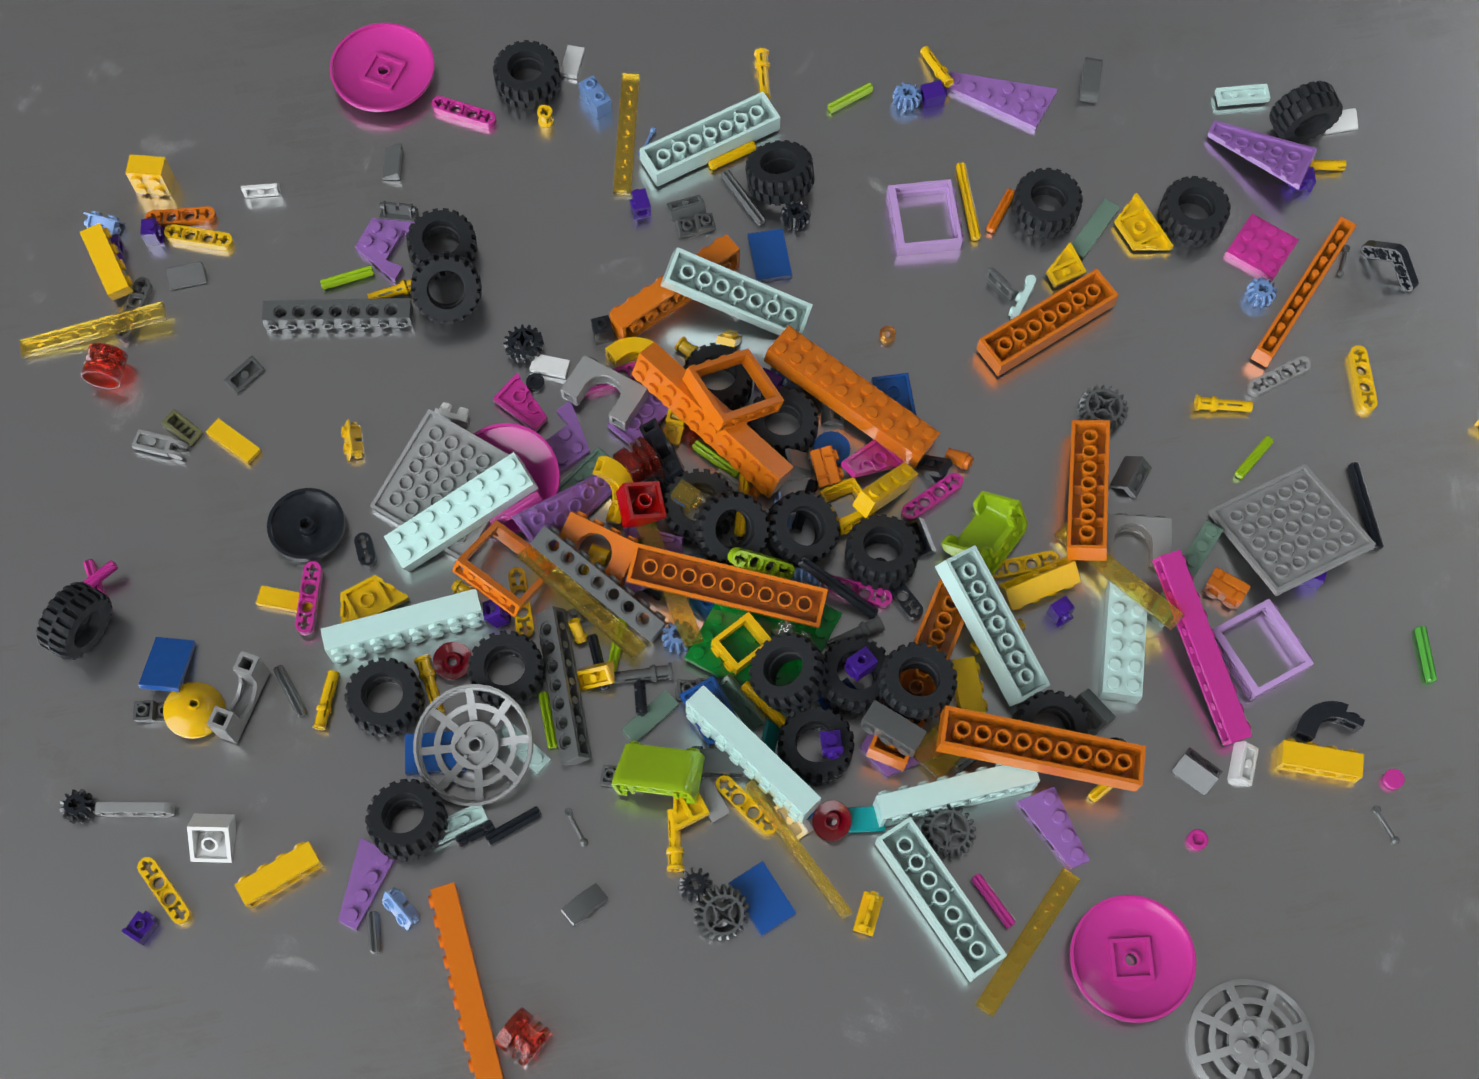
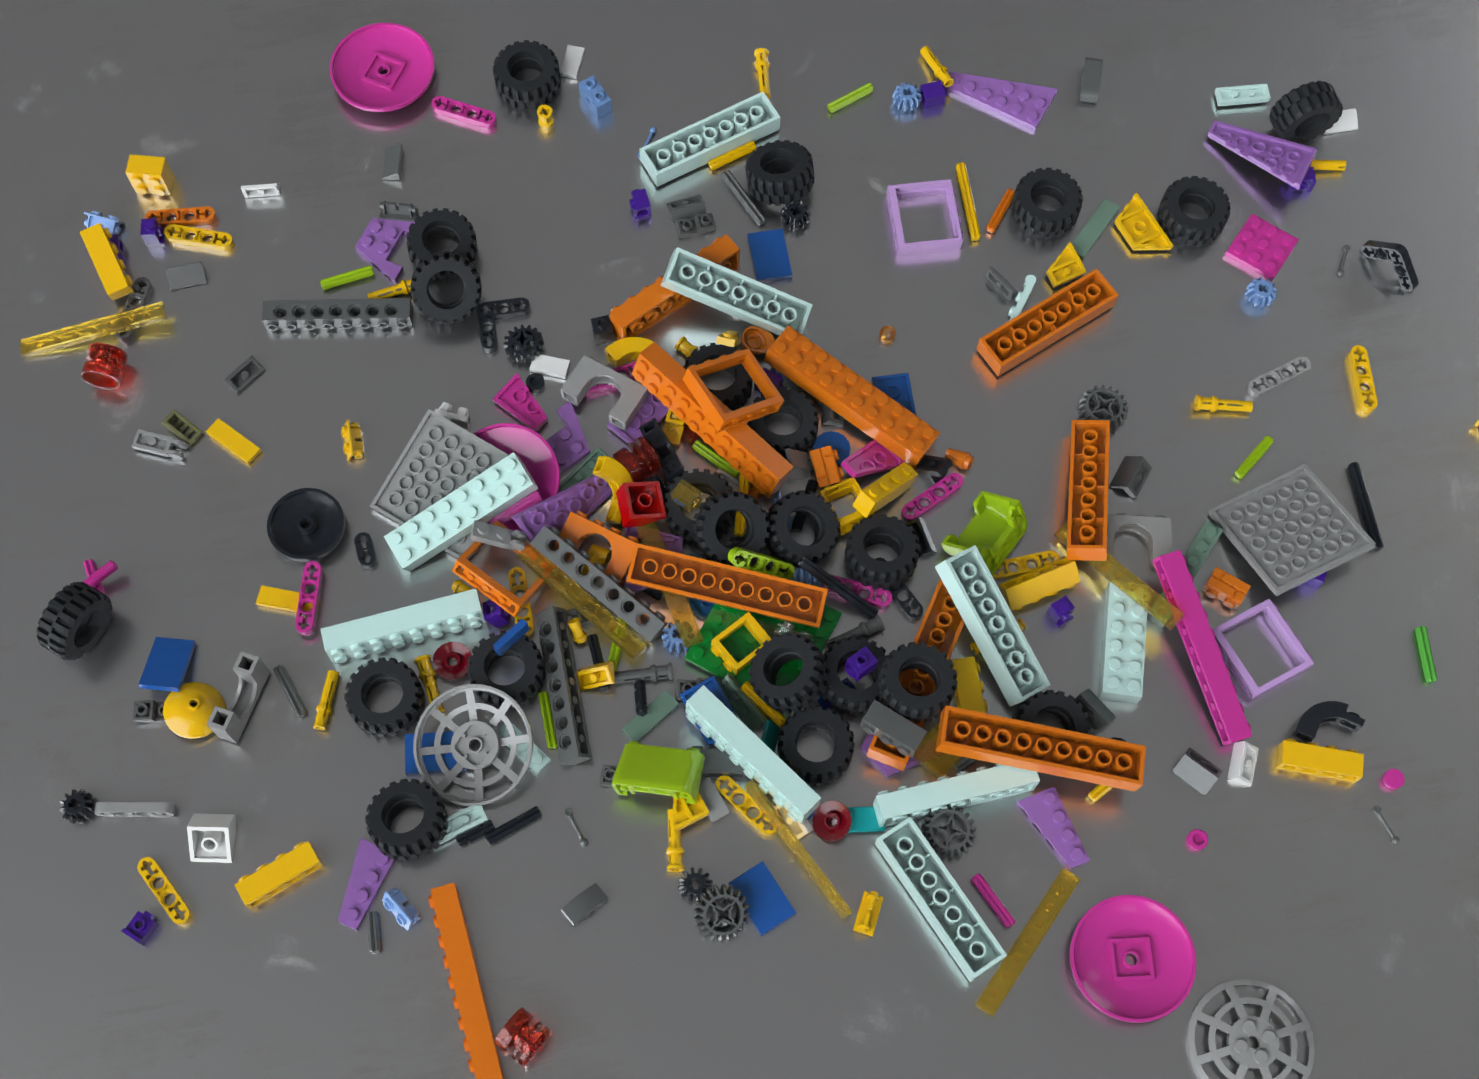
yellow wing [340,575,410,623] -> none
clear yellow tile [613,73,640,196] -> none
dark purple bracket [819,730,844,759] -> none
orange brick [1250,216,1357,368] -> none
none -> light grey hinge [471,520,527,551]
none -> black beam [477,297,531,353]
none -> blue tile [493,619,529,656]
none -> orange hat [741,326,775,355]

